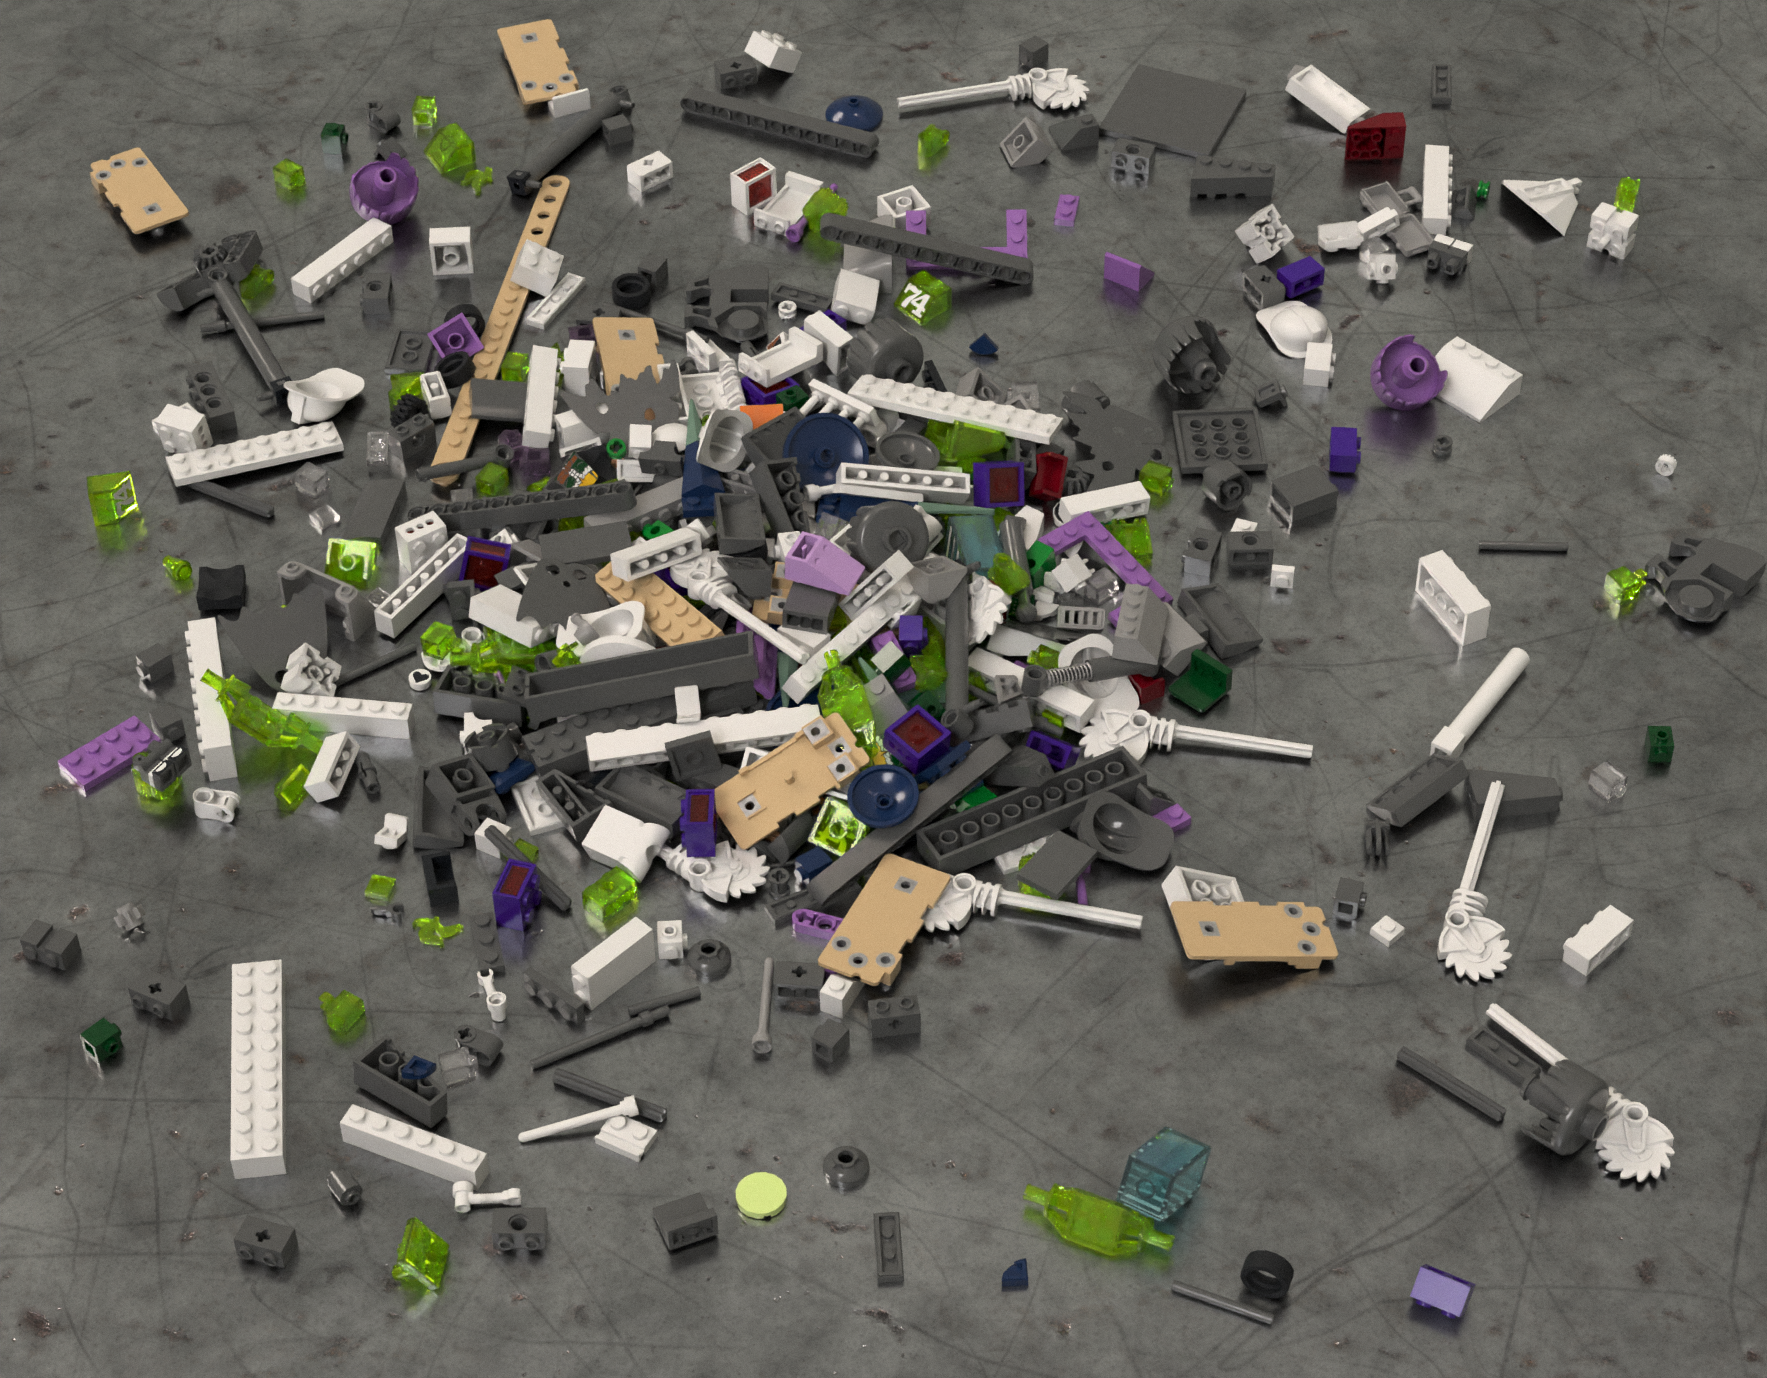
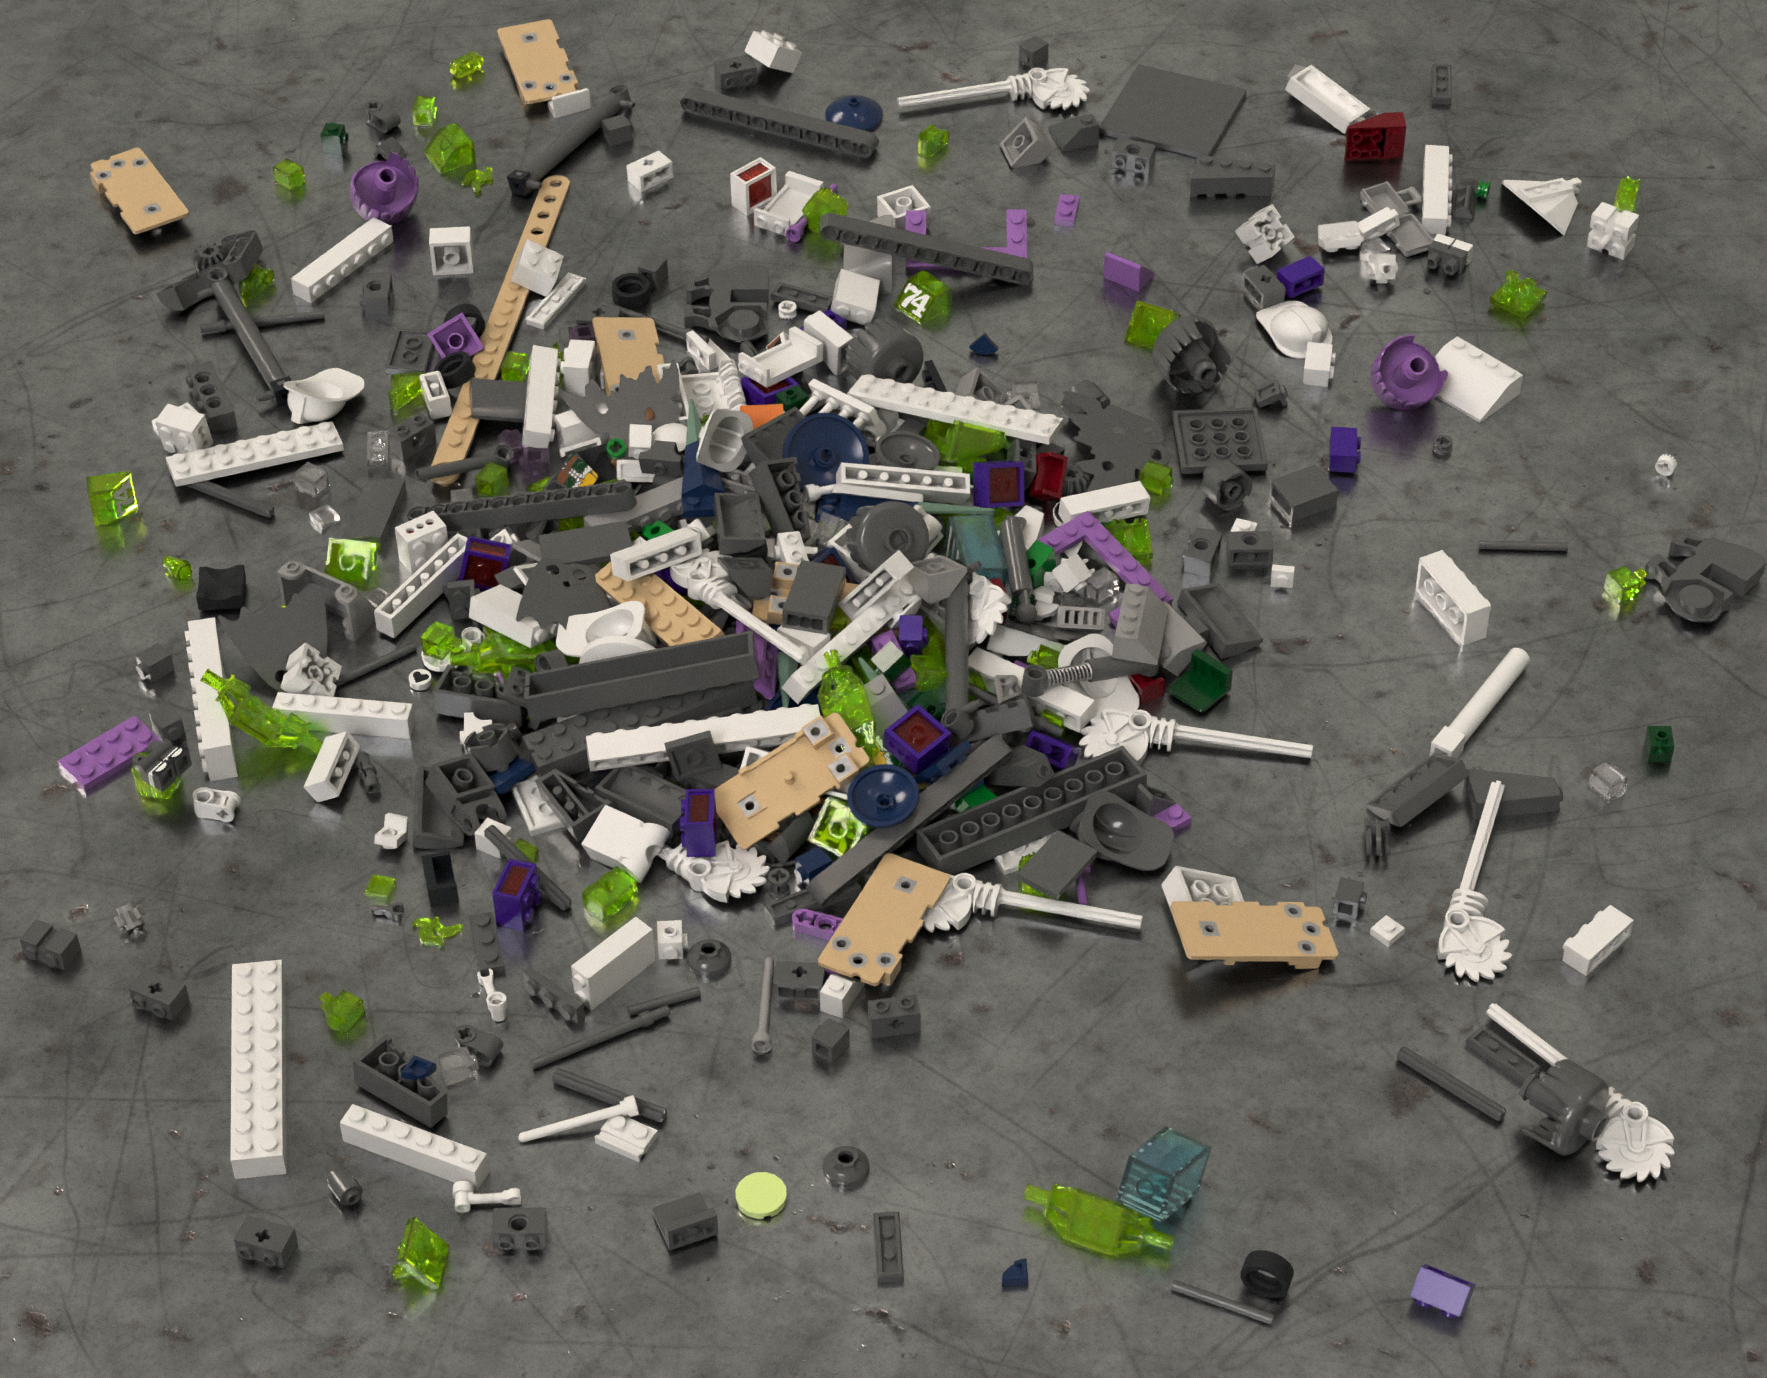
dark green brick [80,1017,123,1063] -> none
clear neon green slope [274,762,310,810] -> none
black tyre [390,393,428,428] -> none
clear neon green bracket [552,641,581,668] -> none
light grey bar [570,613,600,645] -> none
white bracket [675,685,701,723] -> none
lavender slope [785,531,865,596] -> none
clear neon green piece [988,553,1030,595] -> none
none -> clear neon green beam [449,51,484,78]
none -> clear neon green slope [1124,300,1181,349]
none -> clear neon green plate [1490,270,1547,318]

